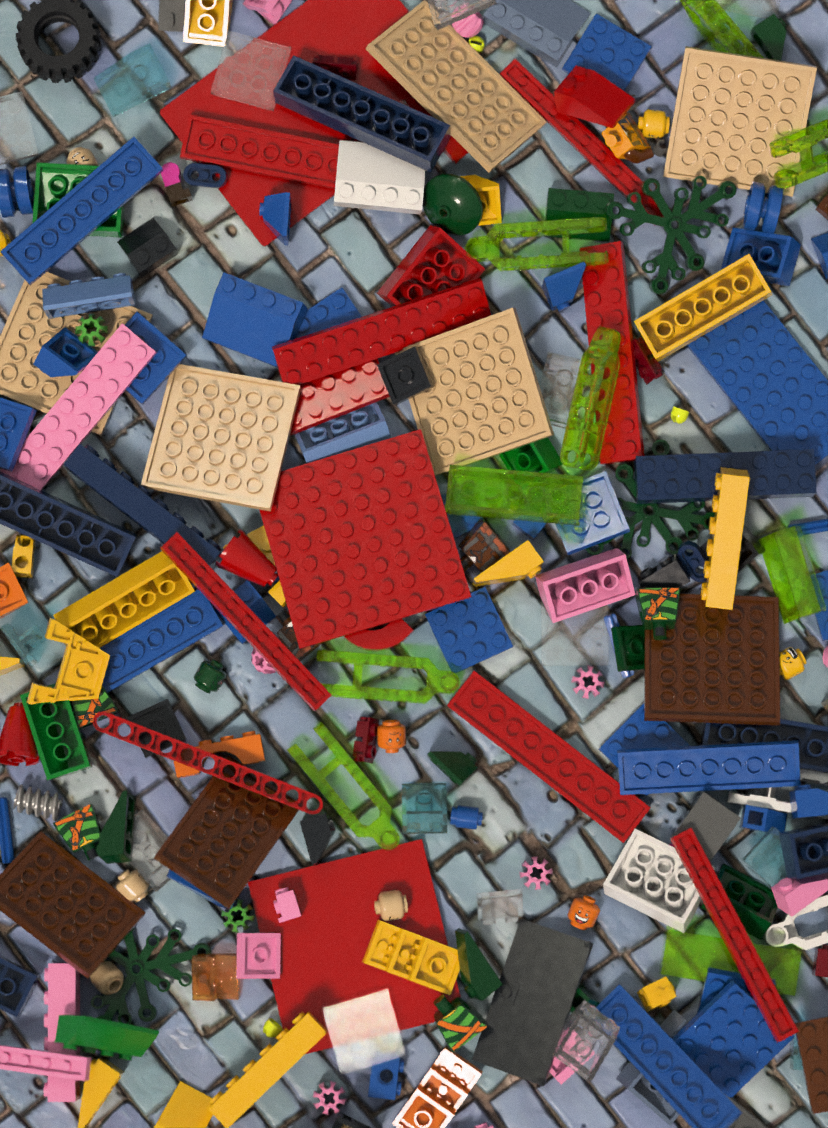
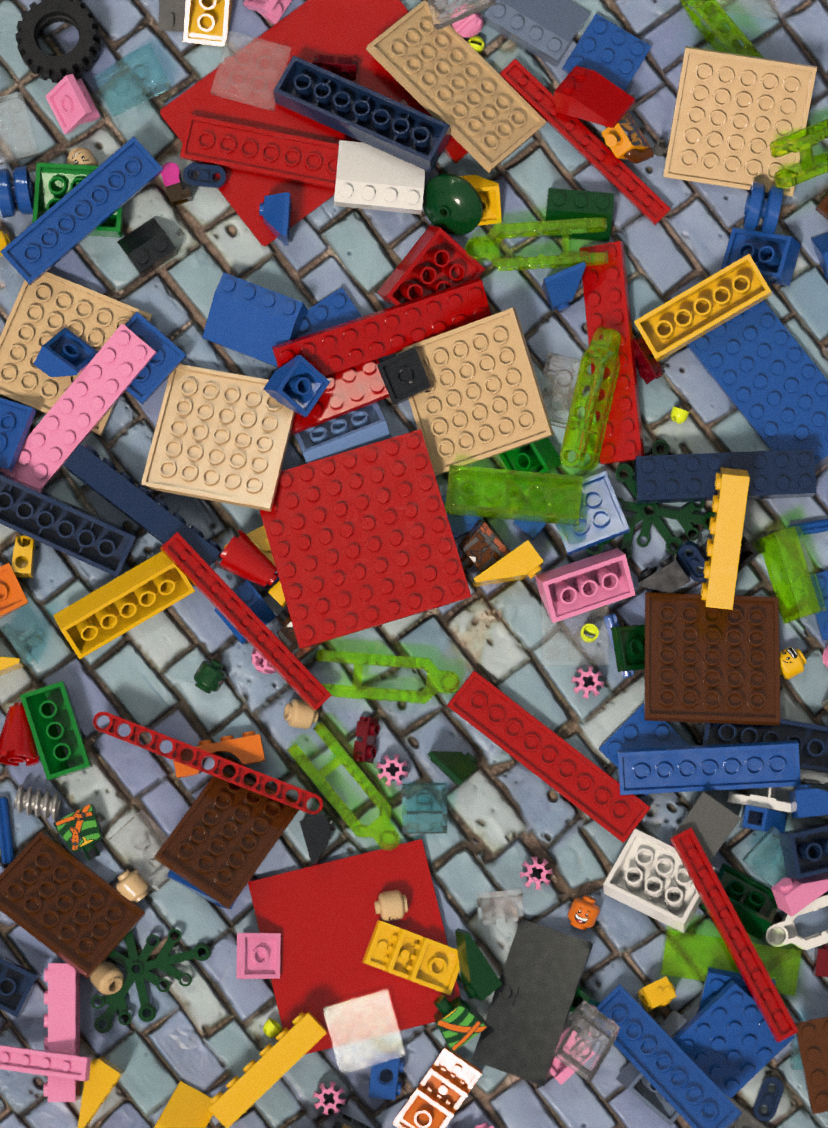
yellow wing [27,618,110,704] -> none
medium blue slope [42,273,136,319] -> none
green slope [55,1015,159,1061] -> none
torso [72,685,120,729] -> none
bright green piece [75,314,108,346] -> none
dark green slope [96,790,136,864] -> none
blue plate [100,589,224,693] -> none
black plate [127,699,187,758] -> none
clear orange slope [192,953,240,1001] -> none
bright green piece [221,899,255,933] -> none
bright pink brick [273,887,302,923] -> none
red arch [344,619,414,651] -> none
orange head [377,720,406,753] -> none
blue plate [425,587,513,675] -> none
blue brick [450,805,483,830] -> none
dark green plant [605,176,736,294] -> none
torso [636,588,680,640] -> none
yellow head [638,109,670,139] -> none
dark green slope [750,14,787,61] -> none
none -> bright pink bracket [45,74,100,134]
none -> blue slope [263,355,330,417]
none -> tan head [284,698,318,729]
none -> bright pink piece [376,754,409,787]
none -> neon yellow hinge [580,624,599,643]
none -> dark blue plate [752,1077,784,1121]

